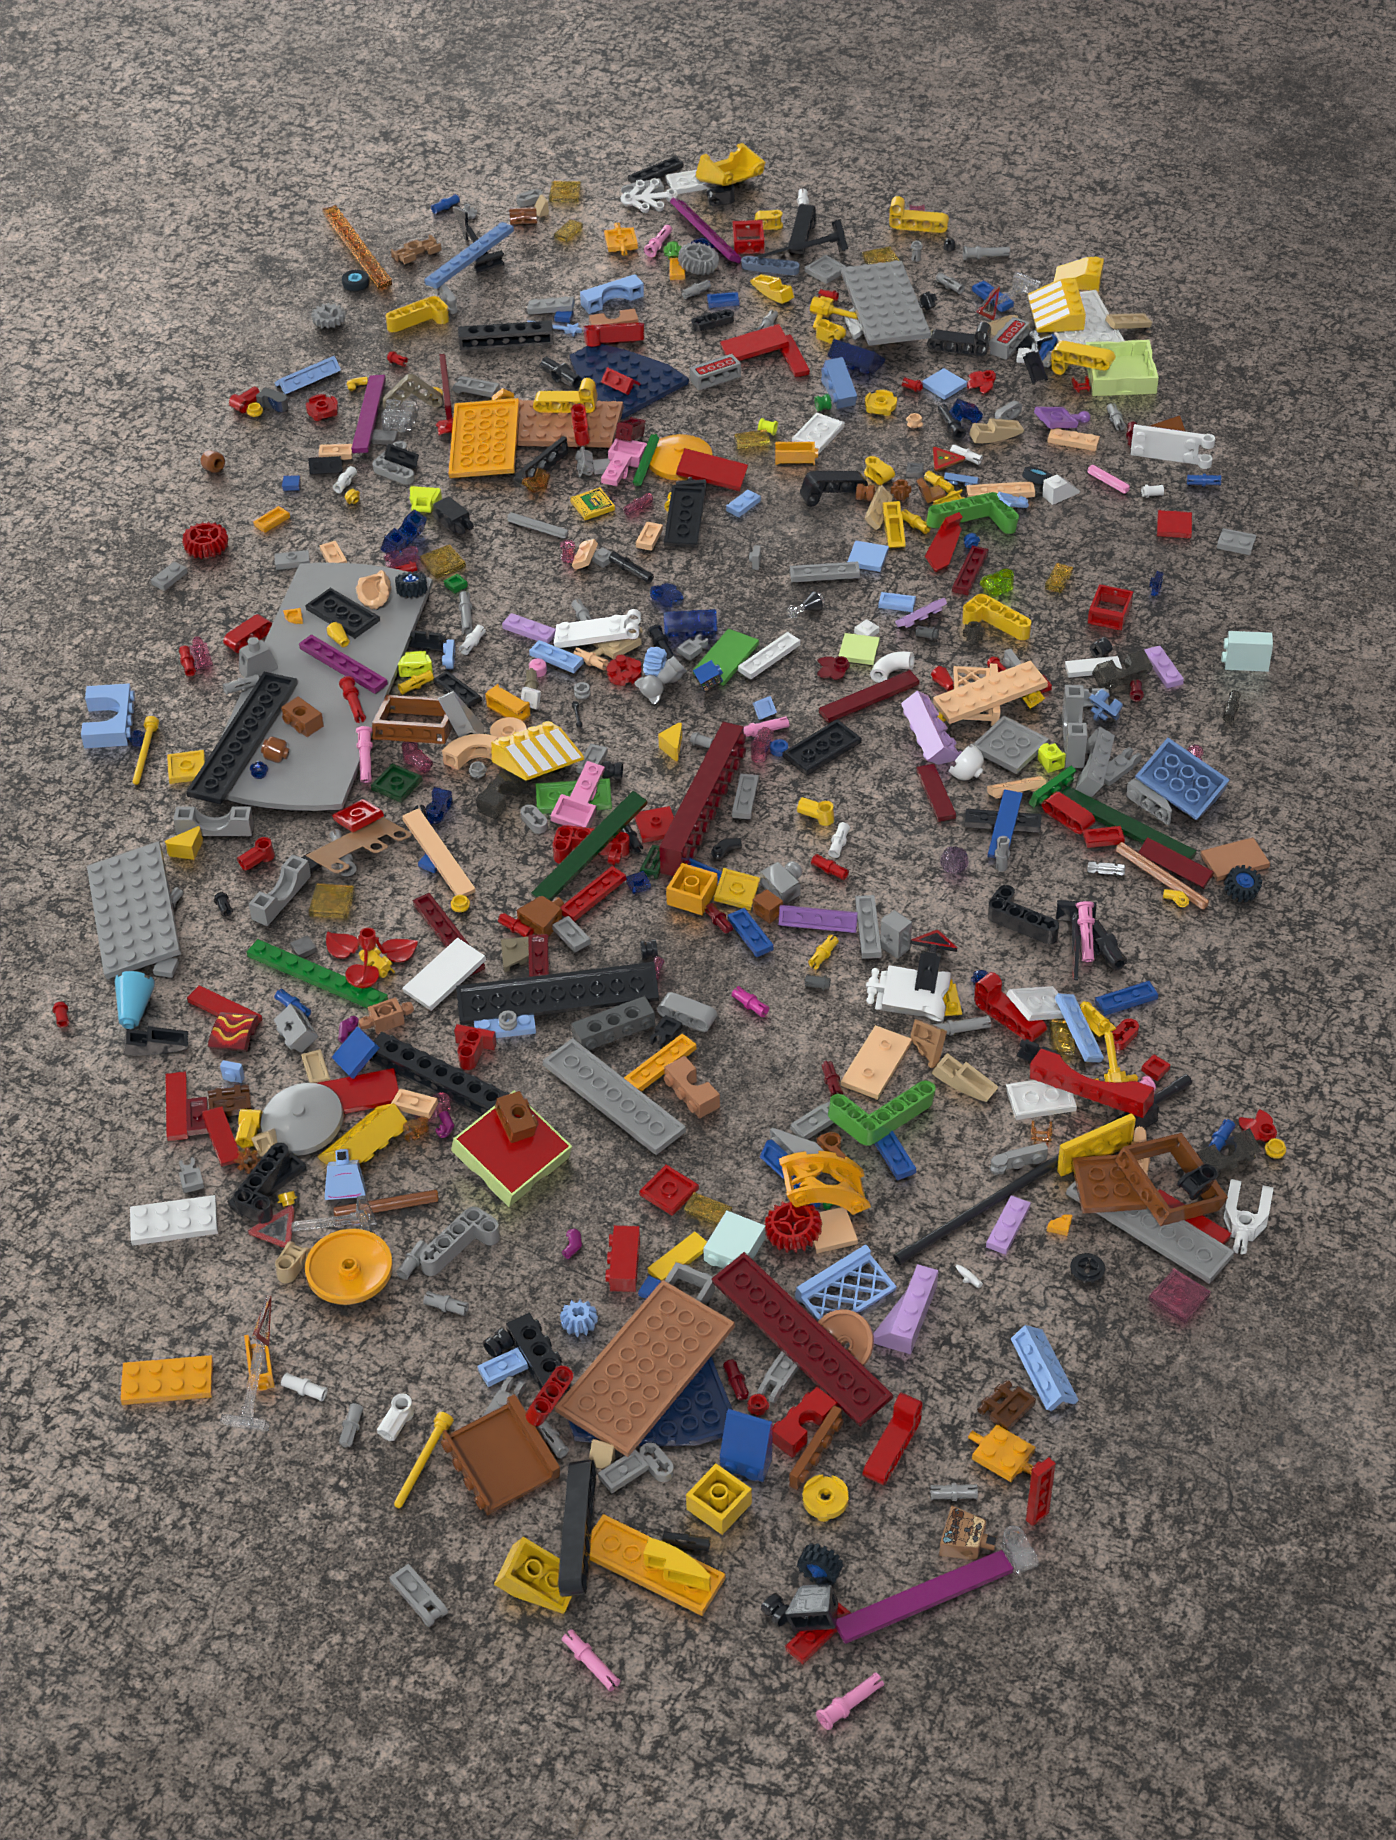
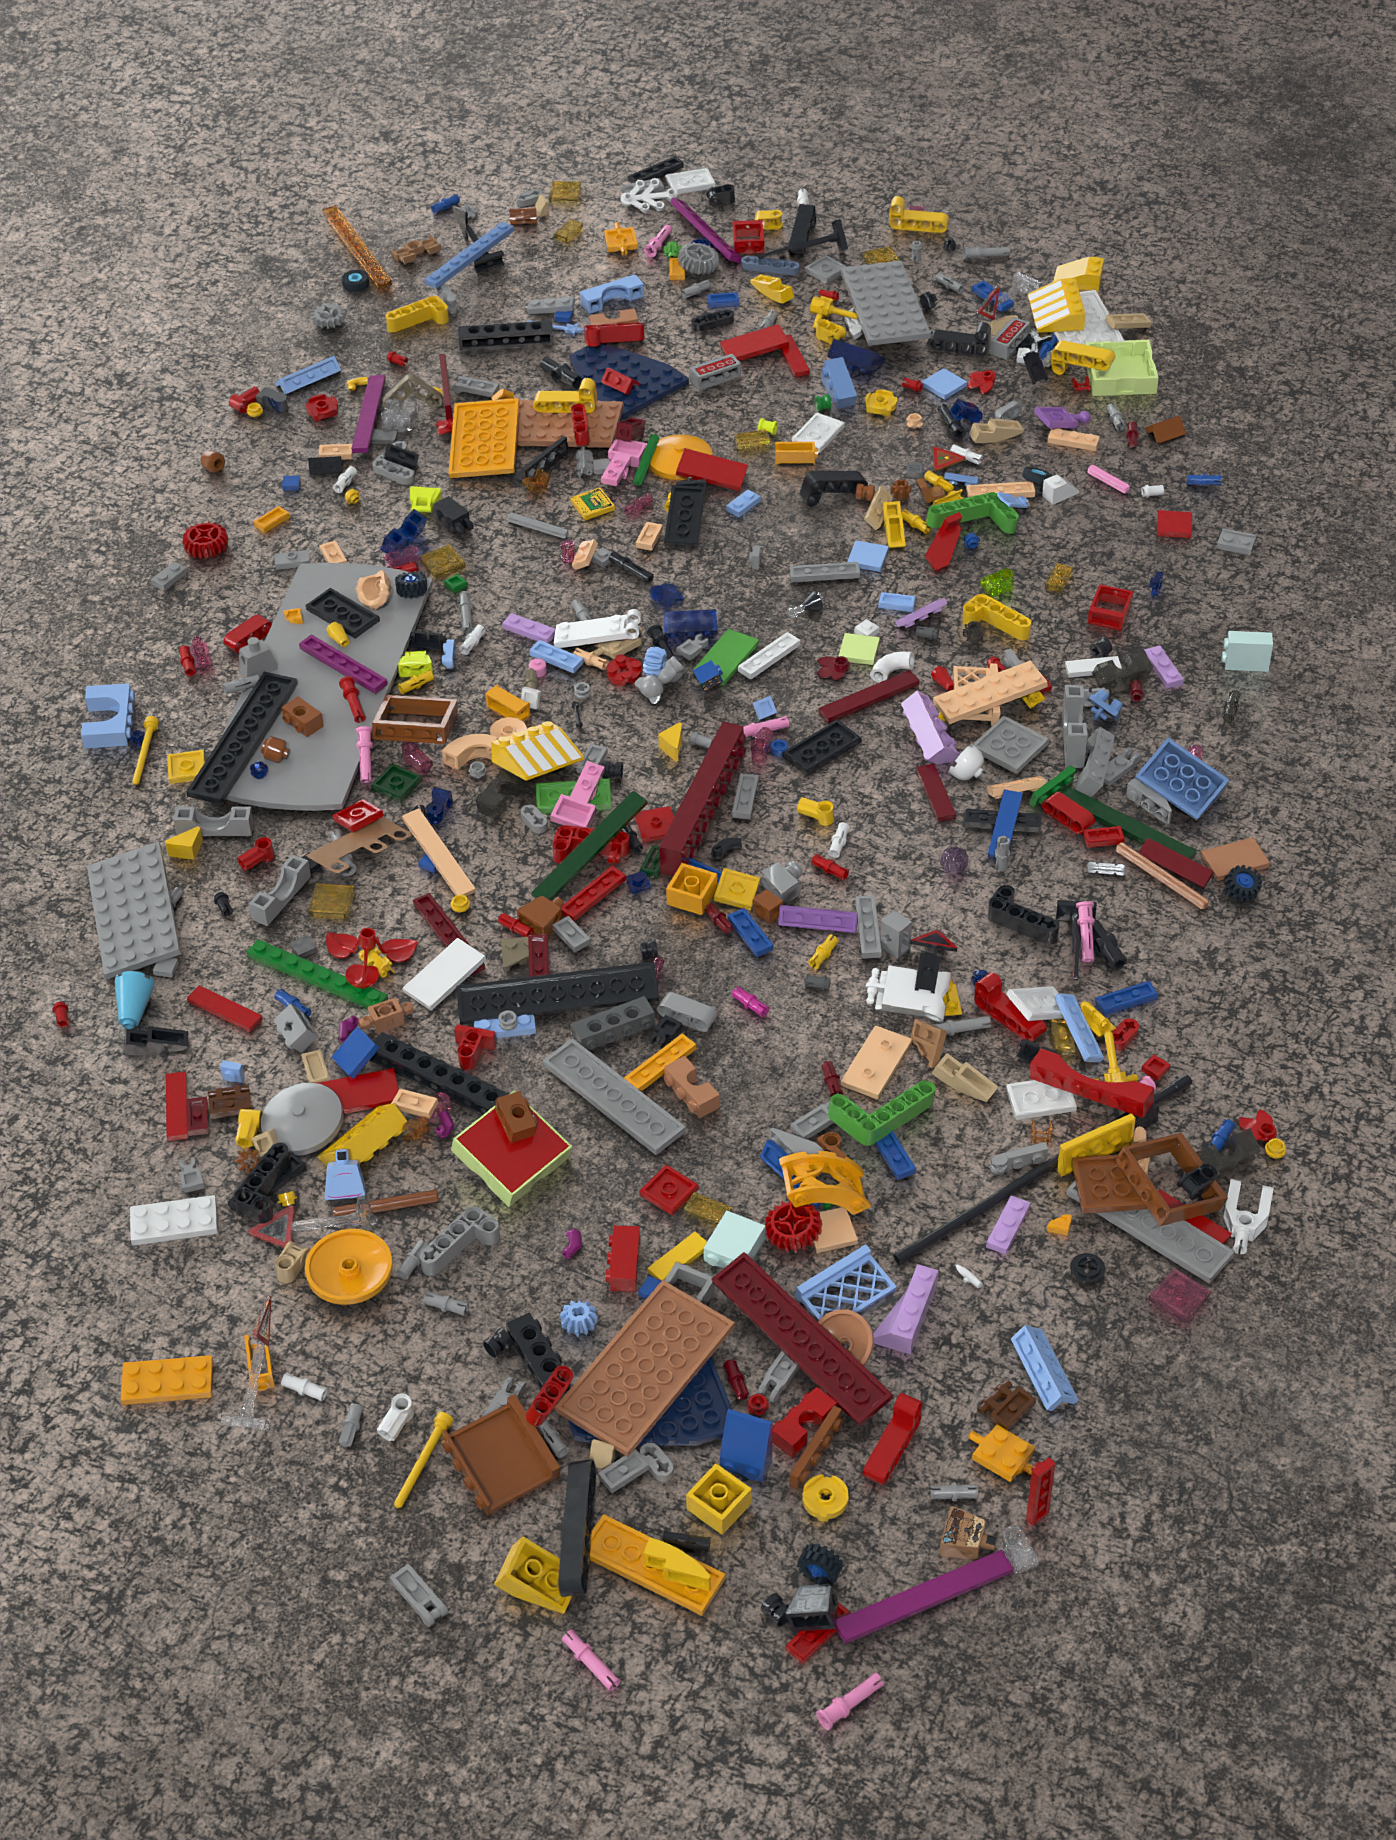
red tile [202,1106,239,1167] -> none
slope [207,1012,258,1052] -> none
black tile [433,671,482,709] -> none
light grey slope [438,691,484,738] -> none
light blue plate [478,1347,528,1387] -> none
yellow windscreen [695,143,766,186] -> none
yellow piece [864,456,895,485] -> none
dark red tile [952,545,989,596] -> none
neon yellow brick [1038,743,1066,773] -> none
white hinge [1130,424,1215,469] -> none
yellow arm [1163,889,1189,907] -> none

